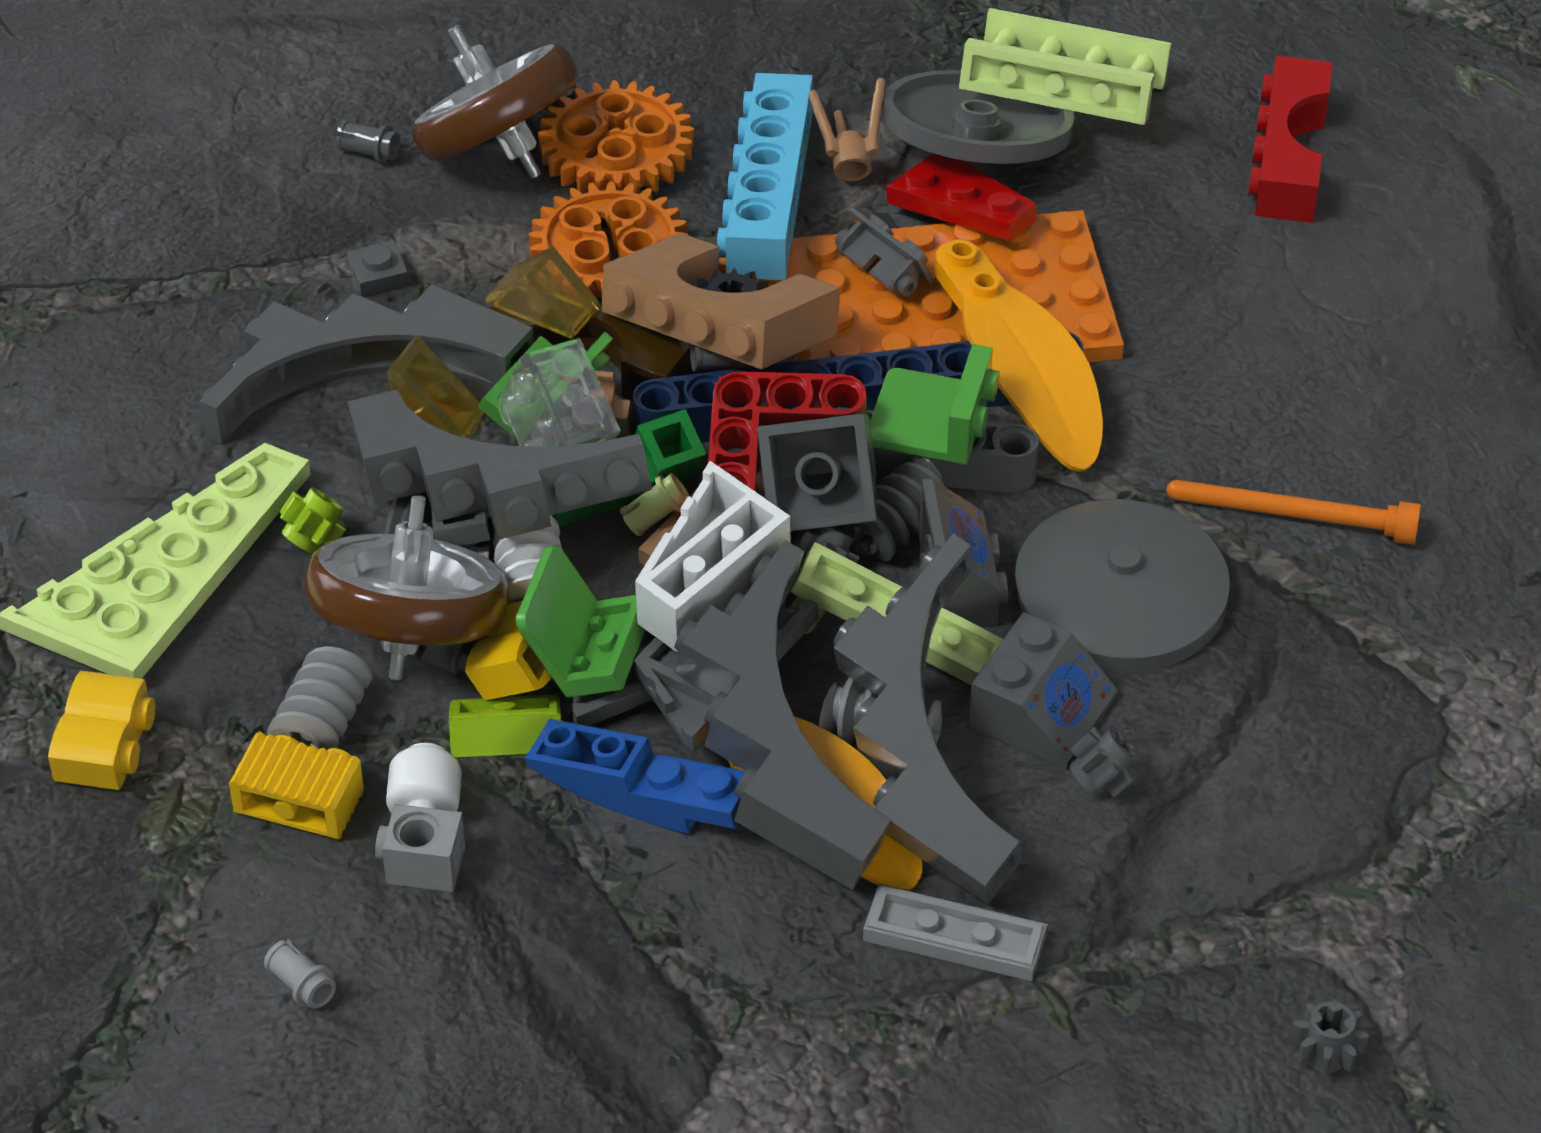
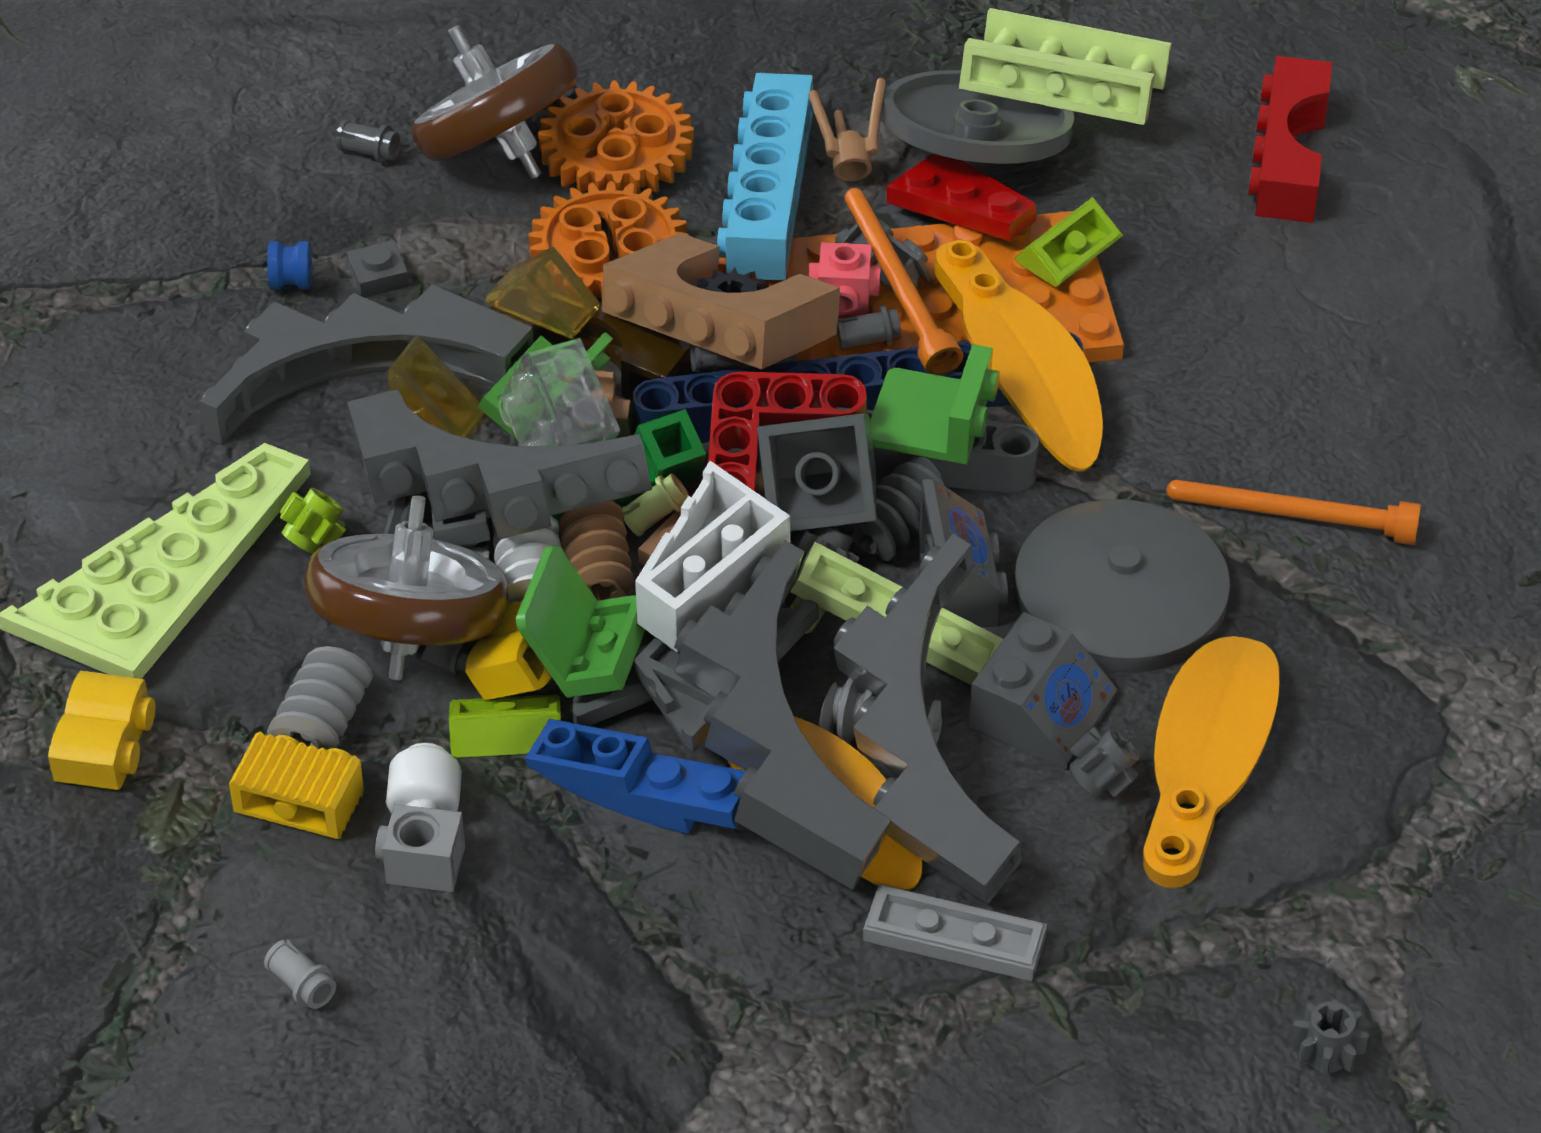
none -> blue wheel [267,241,313,290]
none -> medium nougat piece [558,500,634,601]
none -> coral brick [809,242,880,319]
none -> dark grey pin [837,306,902,351]
none -> orange piece [845,188,963,376]
none -> lime slope [1014,197,1123,287]
none -> light orange plant [1143,636,1279,888]

